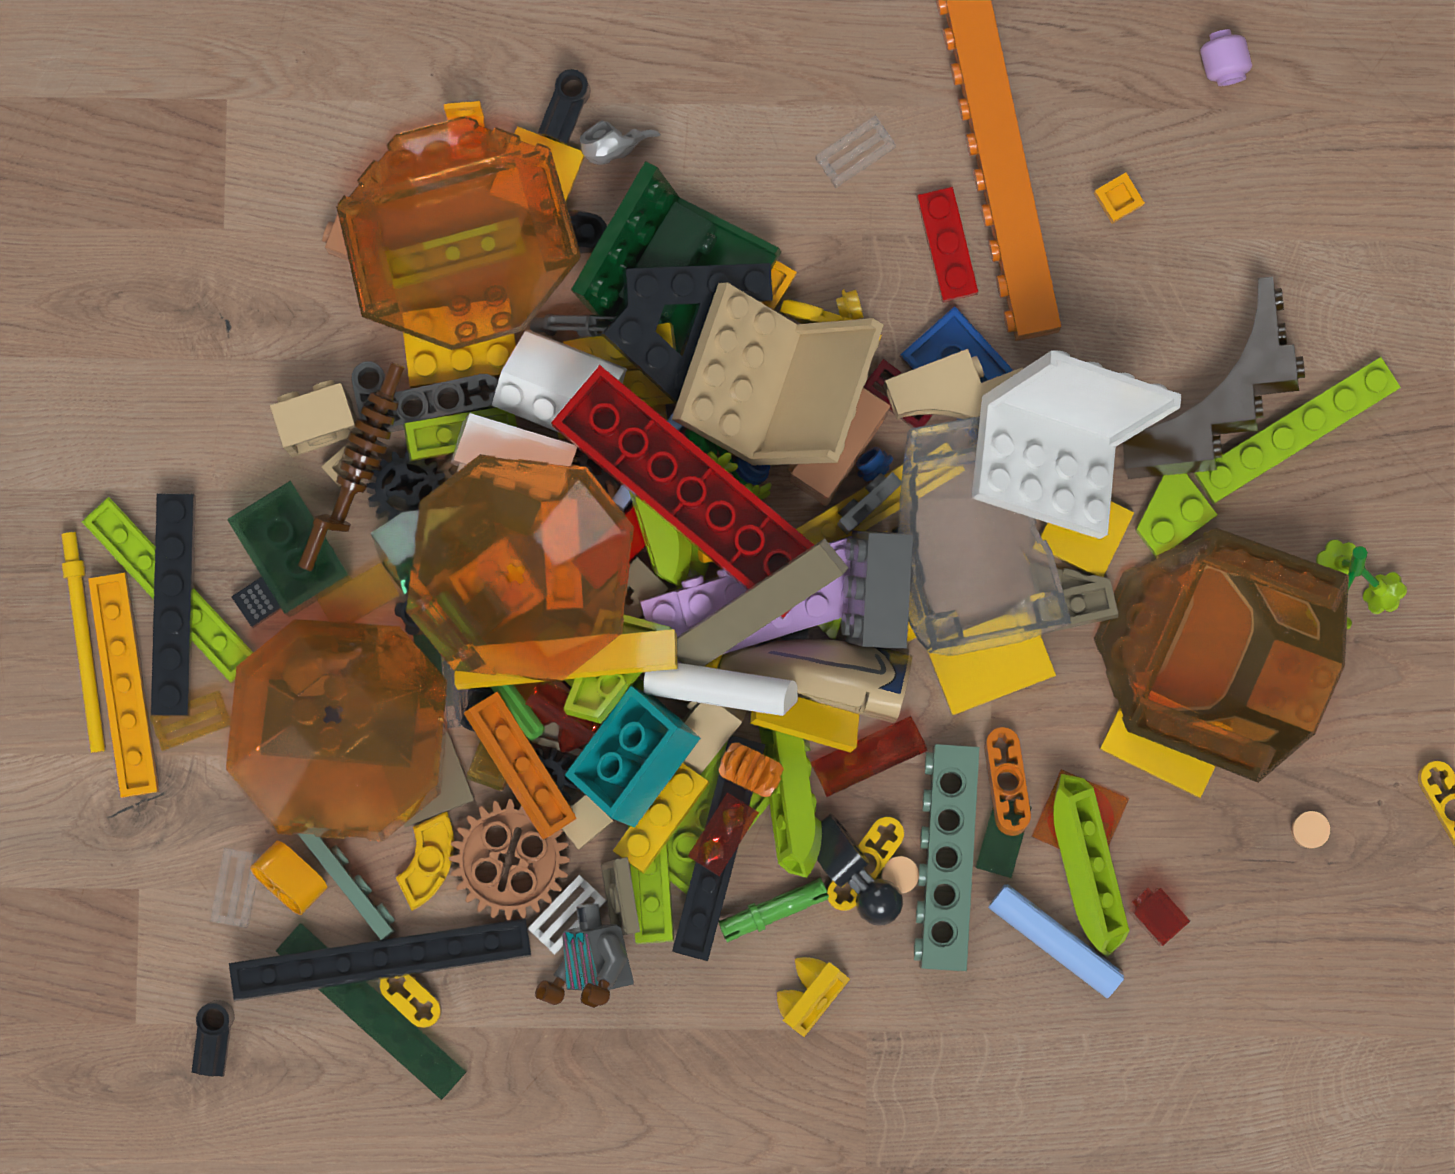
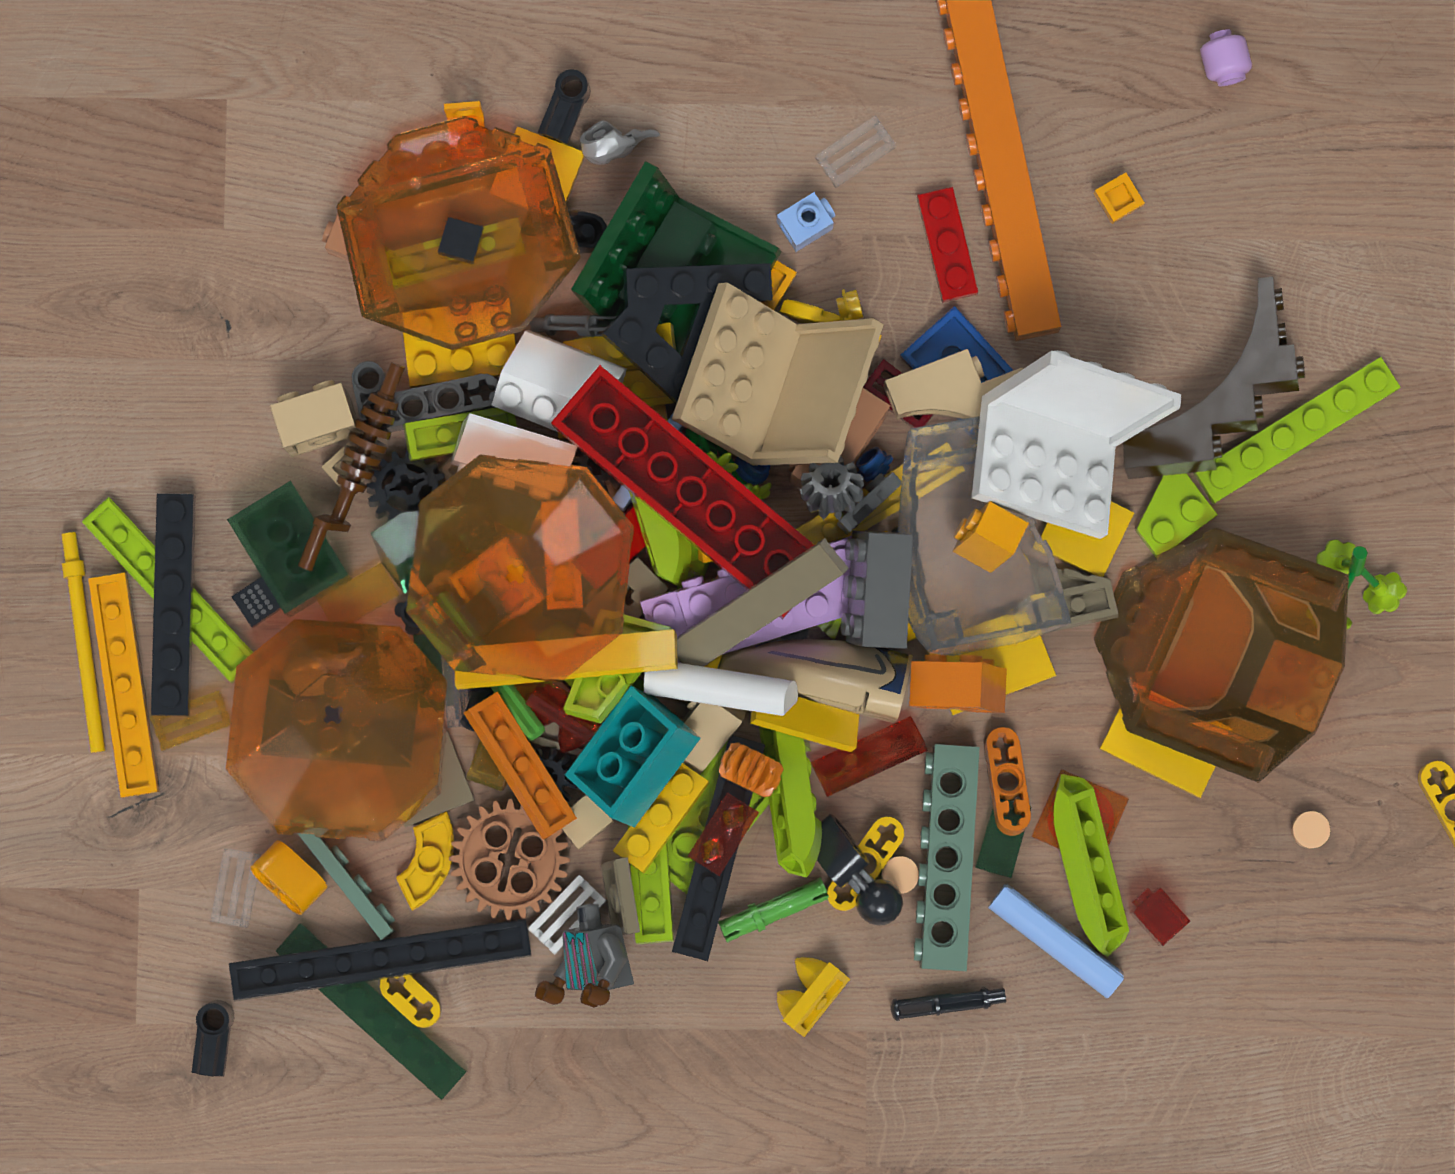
none -> black tile [438,217,484,264]
none -> light blue brick [776,192,836,252]
none -> dark grey gear [800,455,864,520]
none -> black piece [890,987,1006,1021]
none -> orange brick [909,655,1007,713]
none -> light orange brick [952,501,1029,573]

